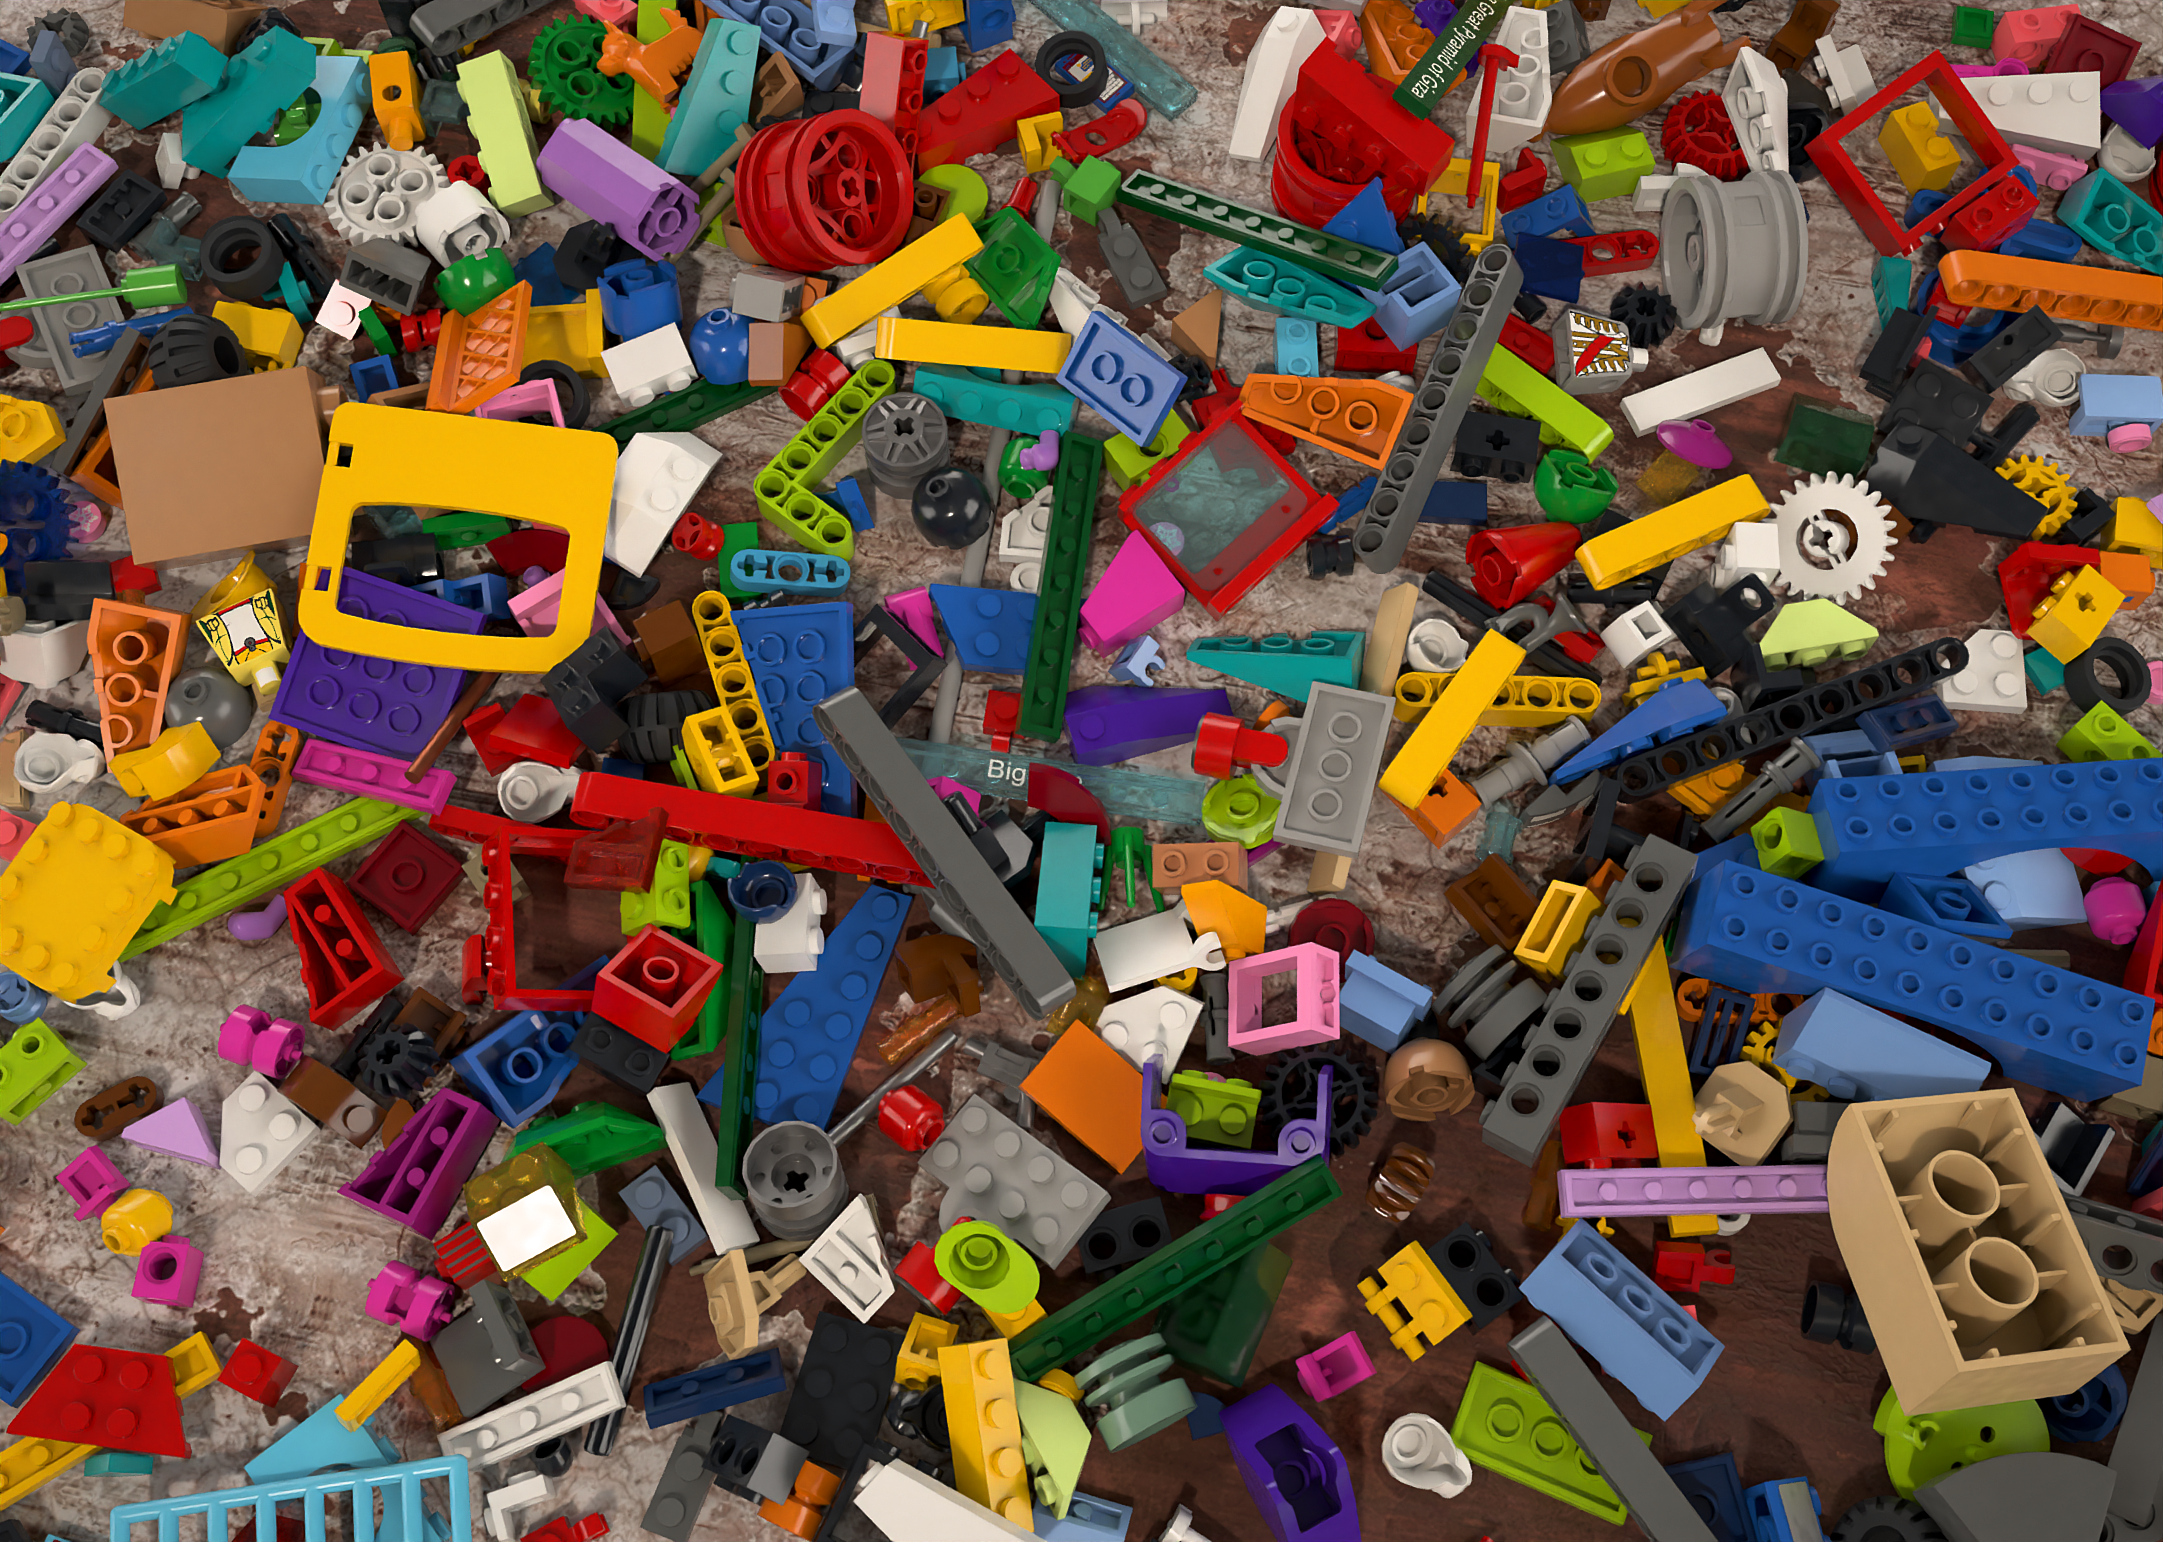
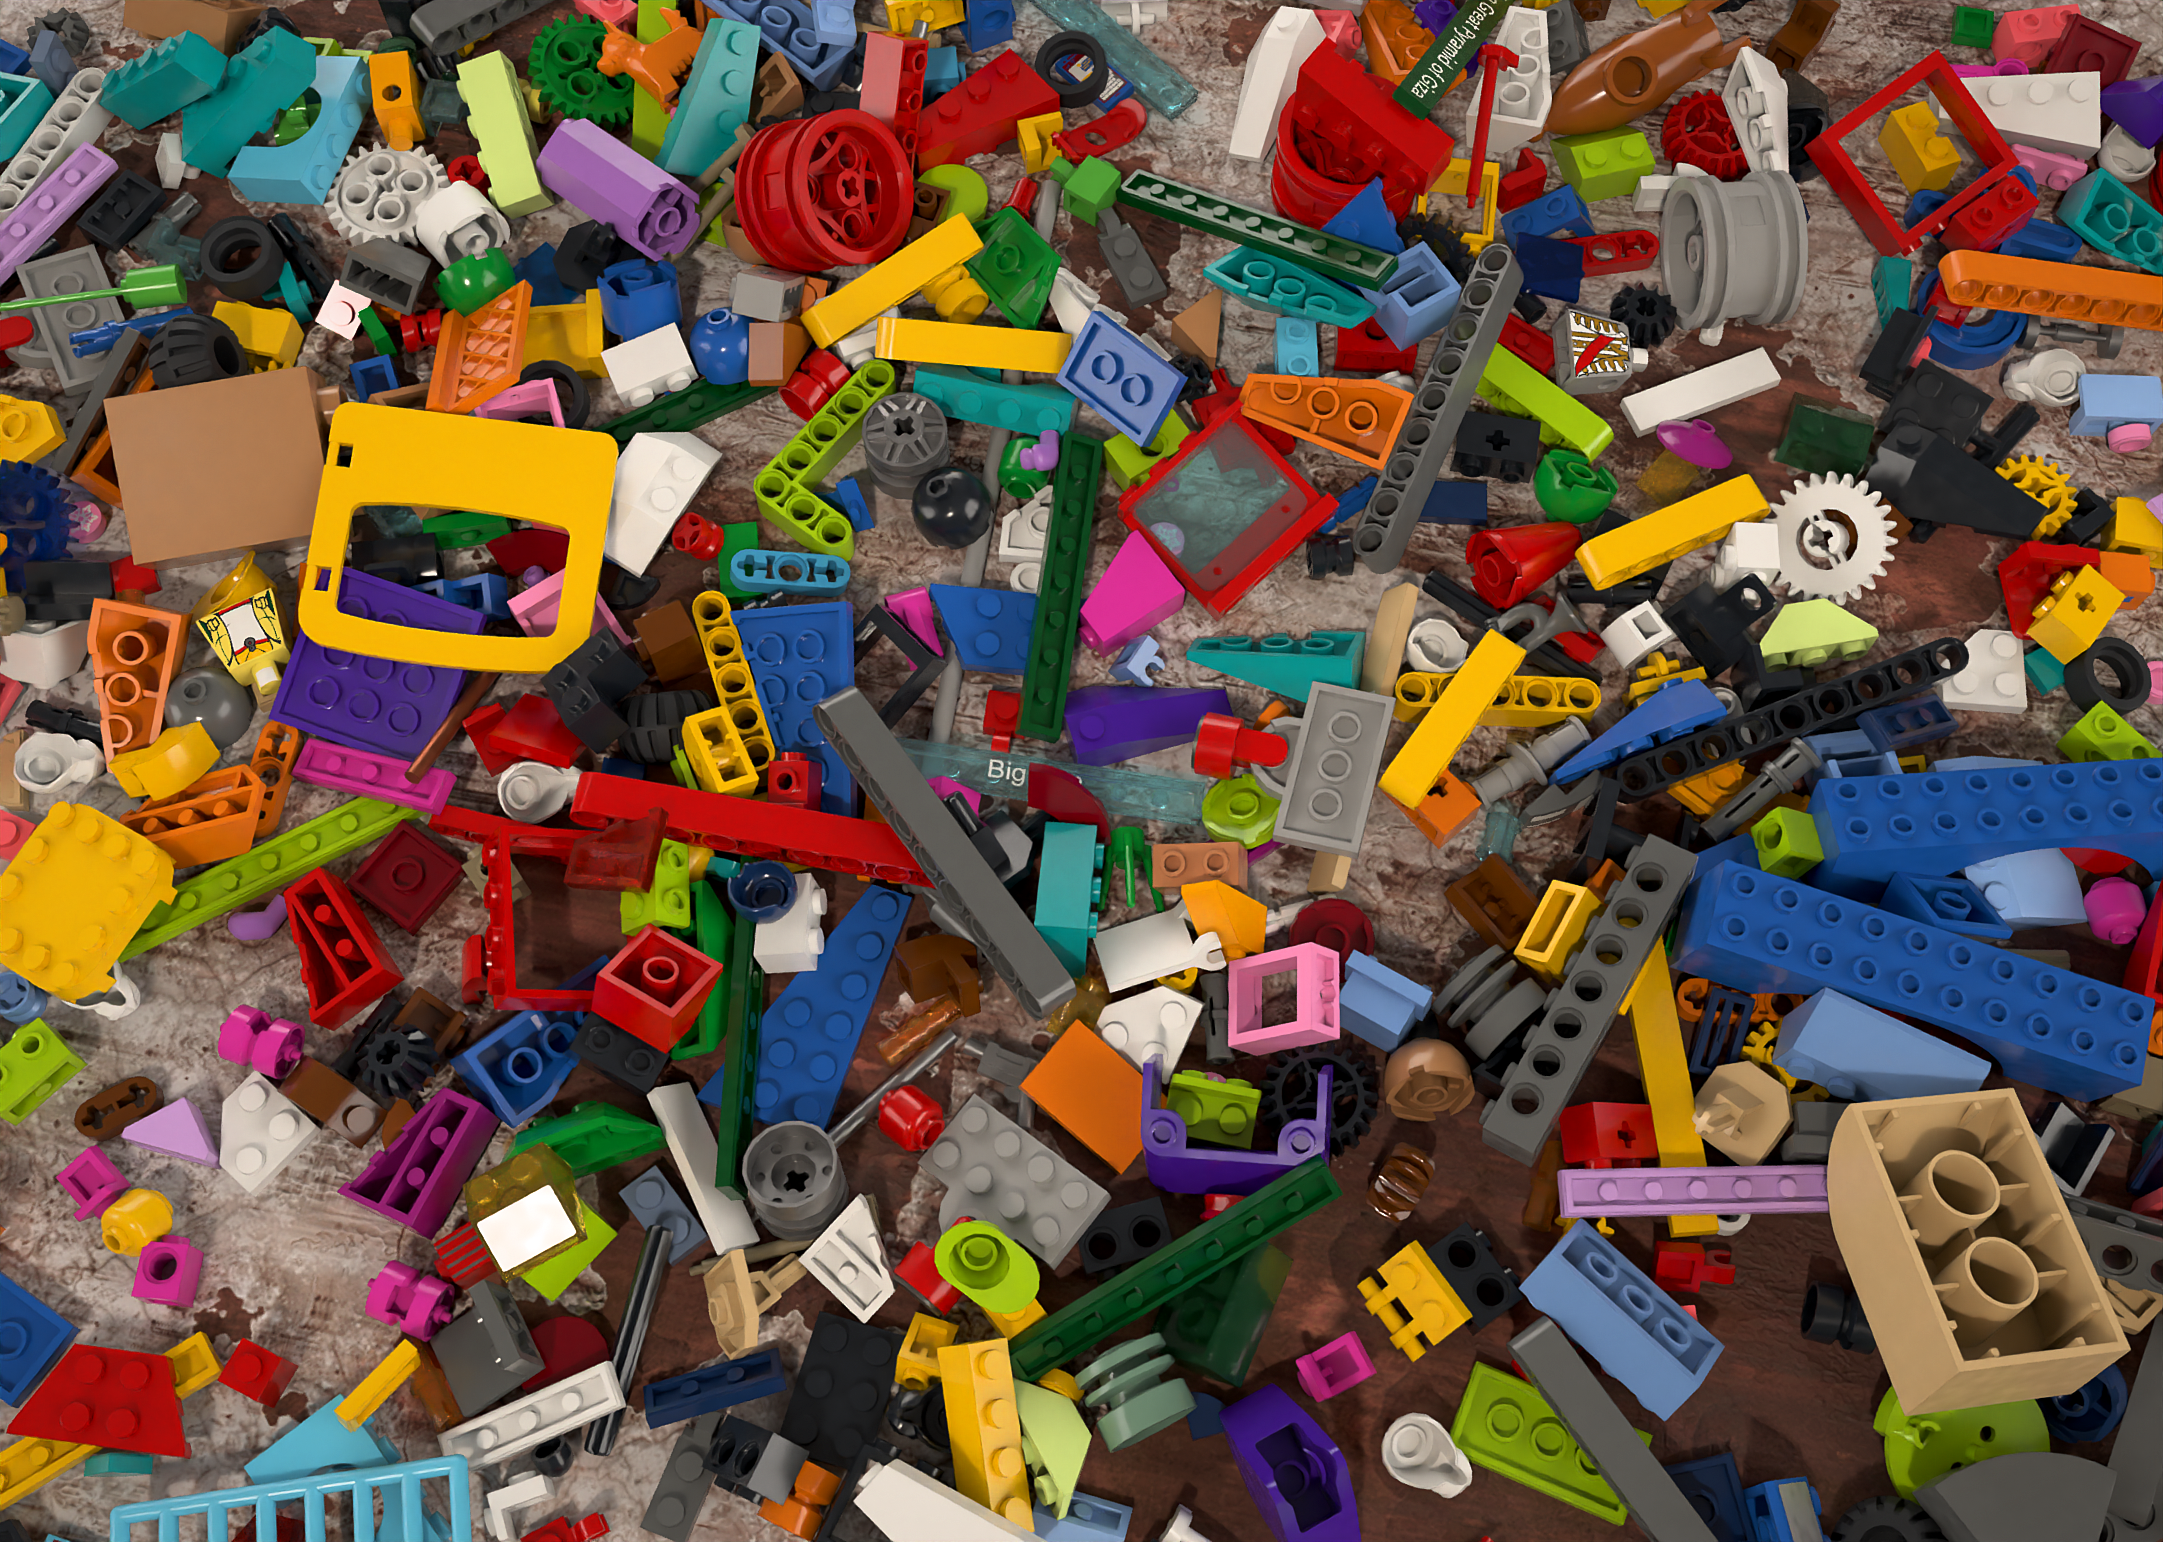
white bracket [1813,34,1878,117] -> none
black window [1959,304,2064,395] -> none

